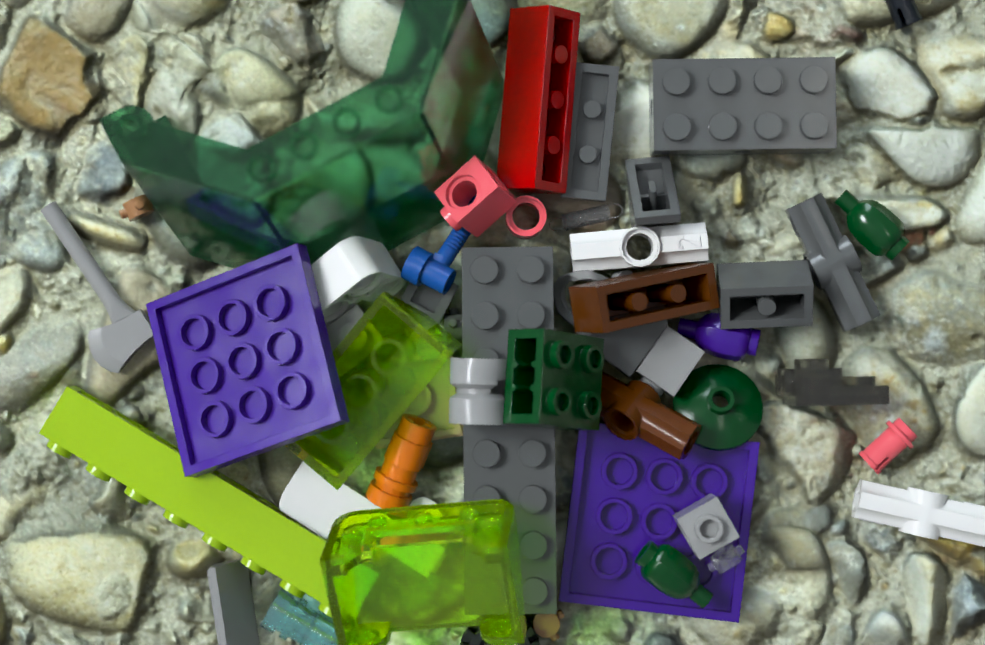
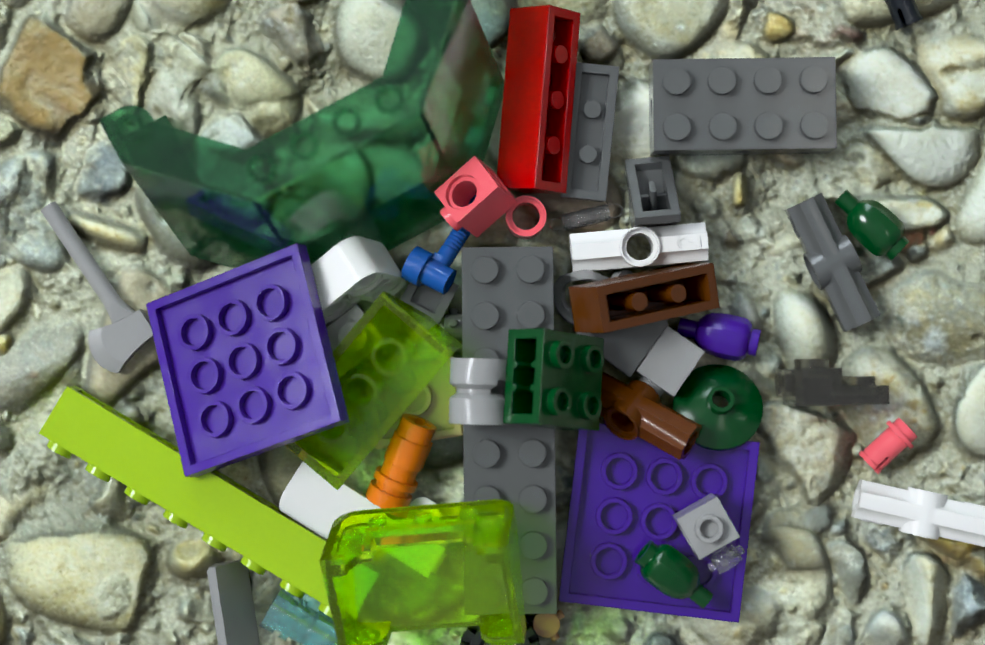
medium nougat piece [119,194,158,222] -> none
dark grey brick [717,260,814,329] -> none

